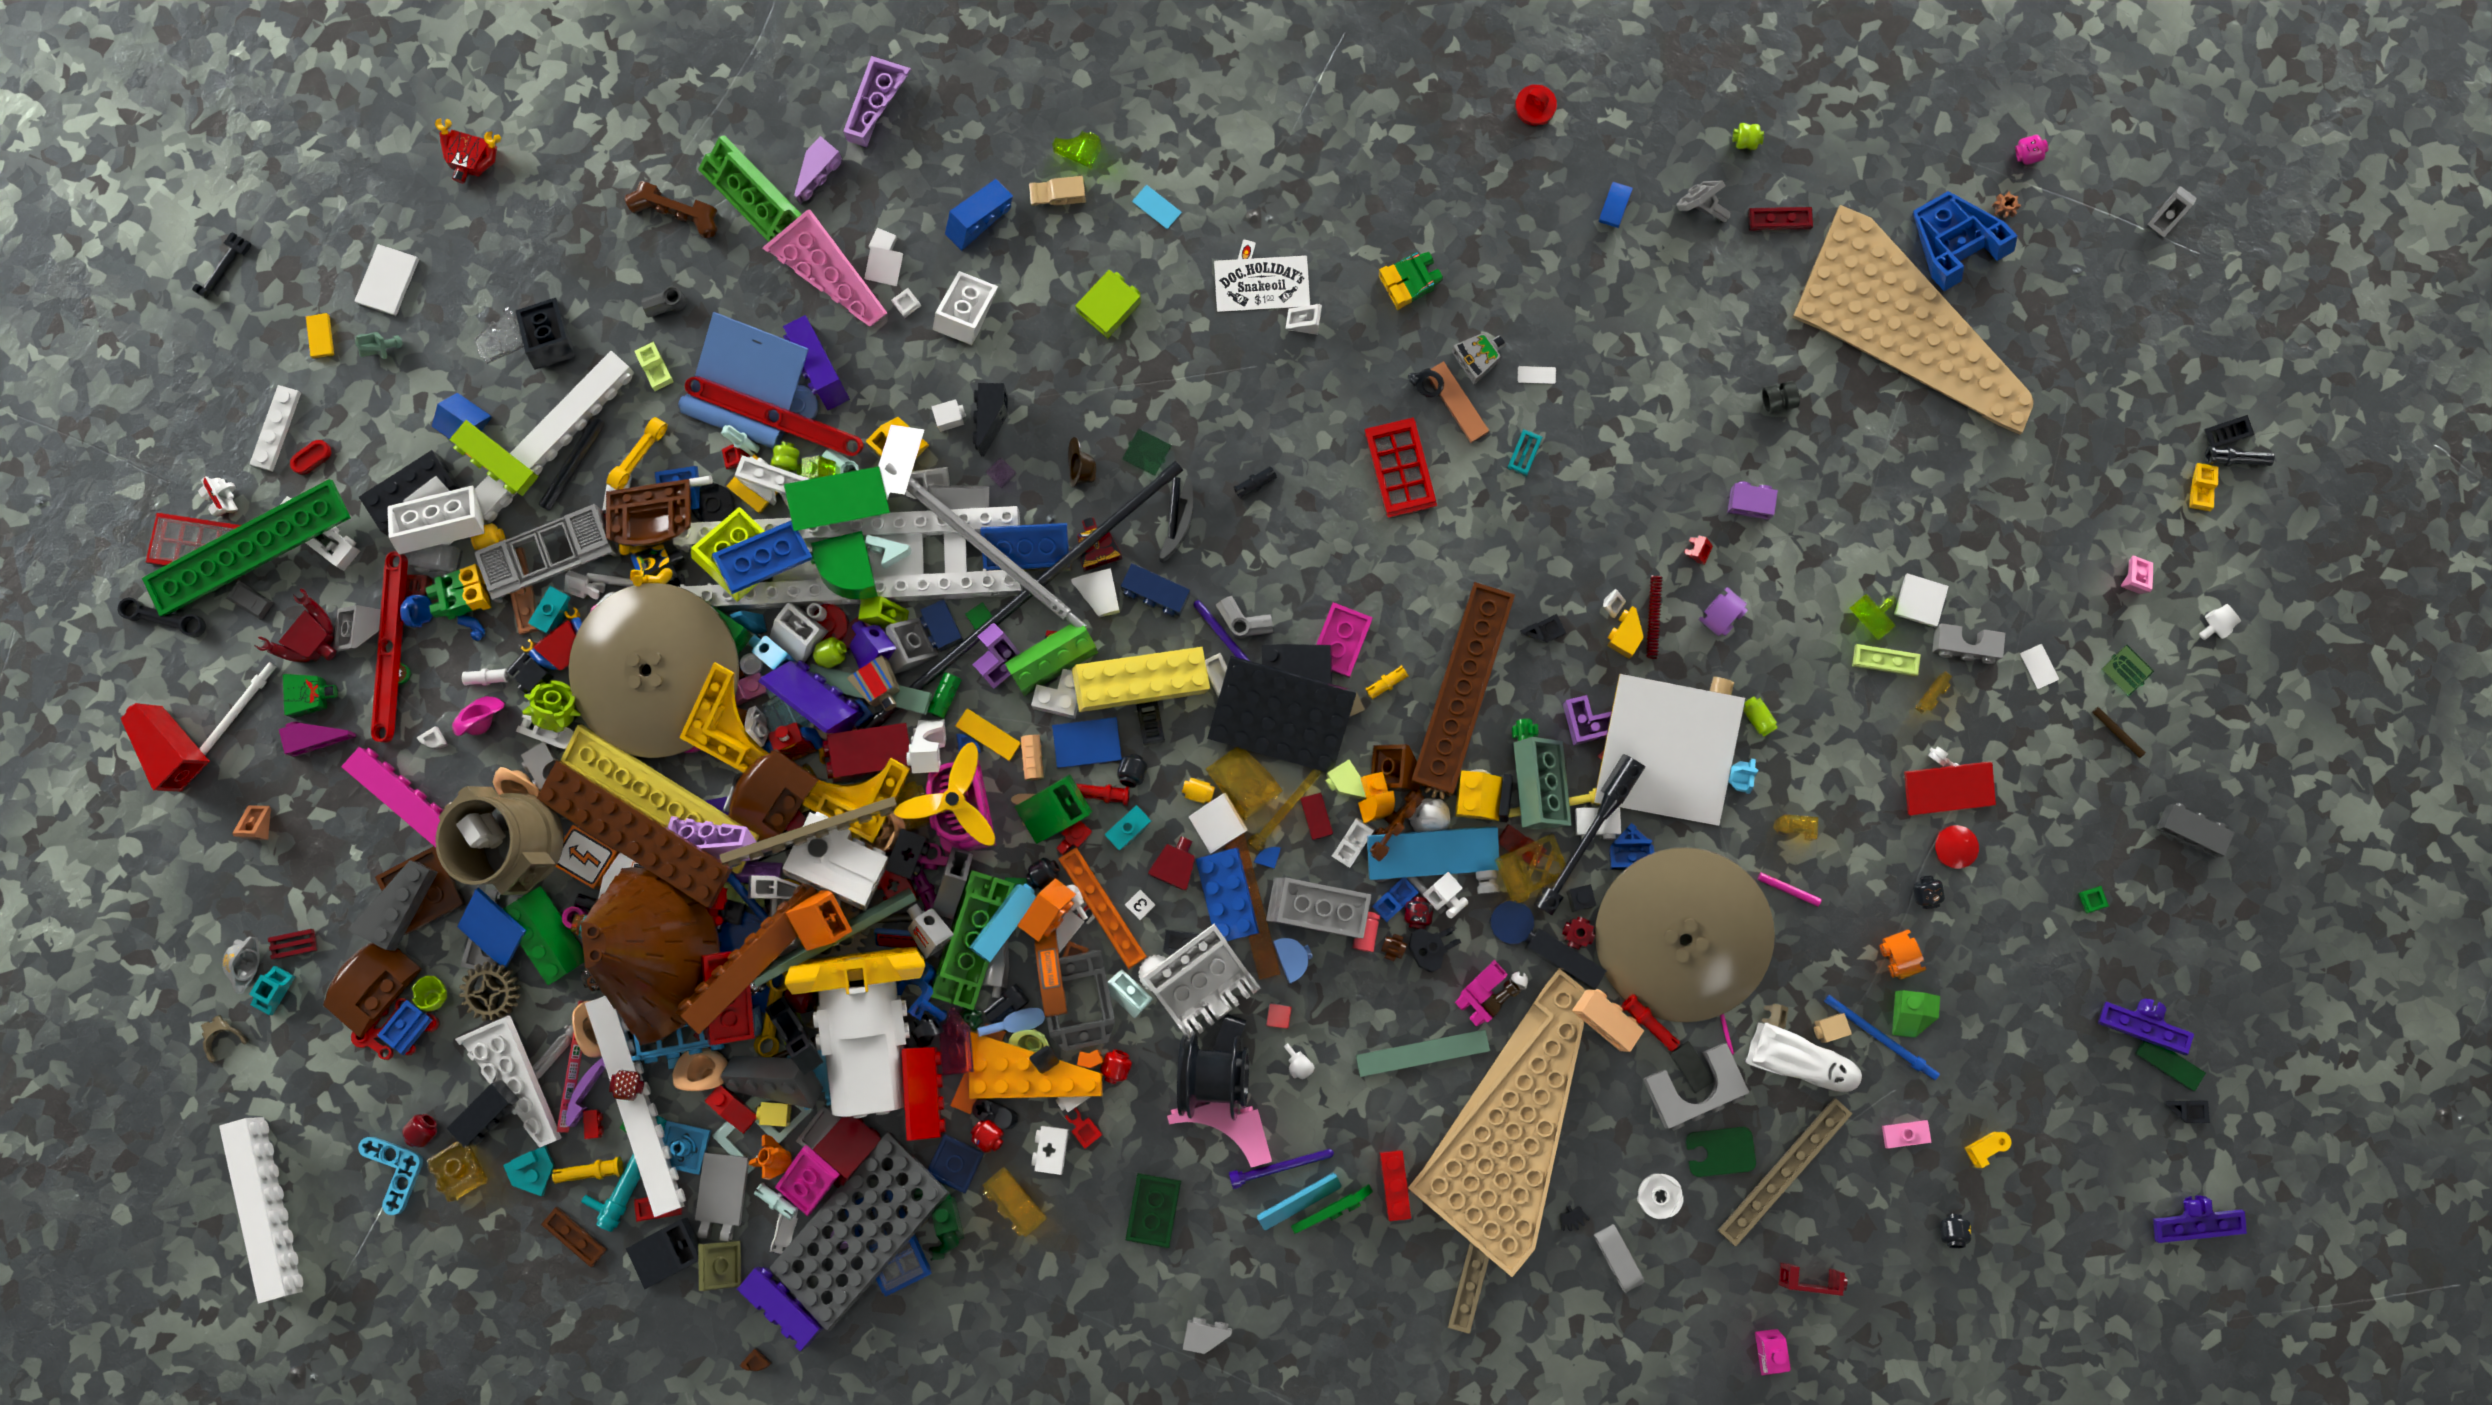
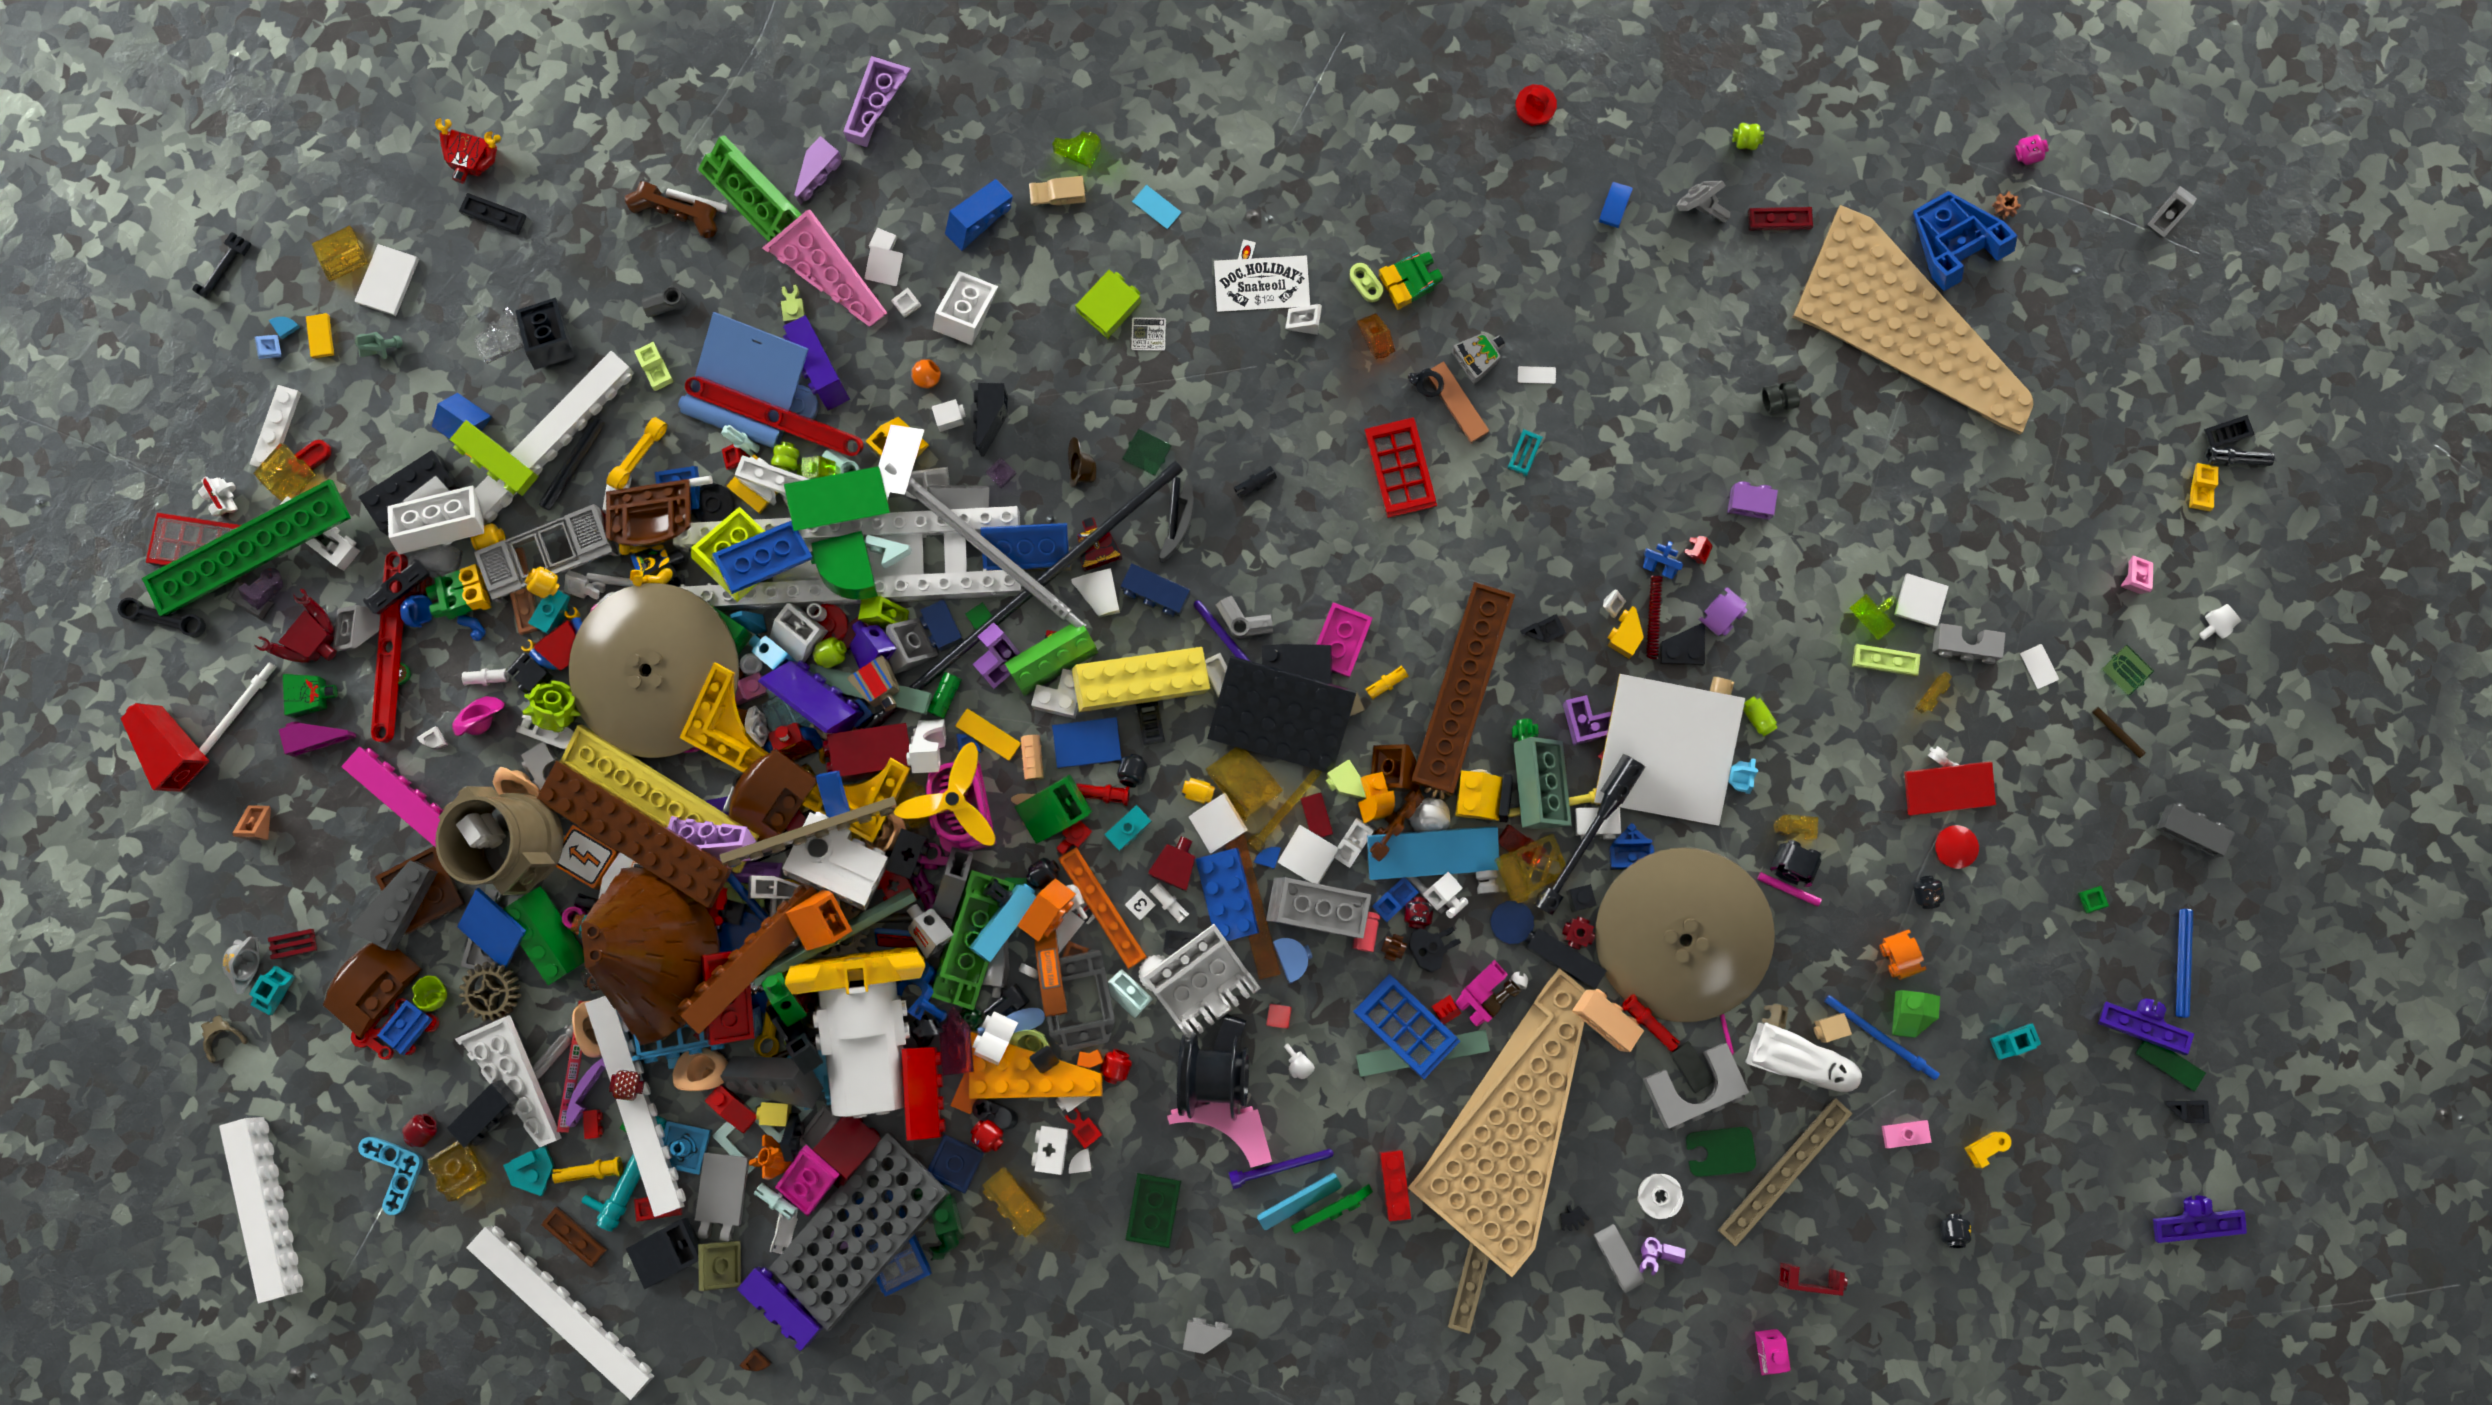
none -> clear purple leg [238,568,283,610]
none -> clear yellow slope [253,443,315,502]
none -> light blue tile [255,335,281,359]
none -> dark azure tile [269,317,300,339]
none -> clear yellow slope [312,225,368,282]
none -> black piece [363,559,430,615]
none -> black tile [459,193,527,235]
none -> white brick [466,1226,654,1400]
none -> yellow head [524,566,560,599]
none -> white bar [666,188,728,213]
none -> green torso [761,972,807,1027]
none -> black plate [780,1113,805,1161]
none -> yellowish green plate [781,285,805,324]
none -> blue tile [816,771,850,818]
none -> orange piece [911,359,941,389]
none -> white brick [972,1012,1018,1066]
none -> black bush [983,878,1012,908]
none -> white tile [1018,963,1039,980]
none -> white tile [1069,1148,1091,1174]
none -> sticker [1131,318,1166,350]
none -> white pin [1149,882,1189,923]
none -> white slope [1278,825,1340,884]
none -> yellowish green plate [1349,263,1383,302]
none -> blue piece [1353,974,1460,1080]
none -> clear orange slope [1357,313,1396,359]
none -> red tile [1431,995,1462,1024]
none -> medium lavender bar [1639,1237,1685,1276]
none -> blue hips [1643,541,1683,579]
none -> black wing [1660,623,1705,665]
none -> black brick [1770,840,1822,887]
none -> teal brick [1990,1023,2041,1060]
none -> blue axle [2176,909,2193,1018]

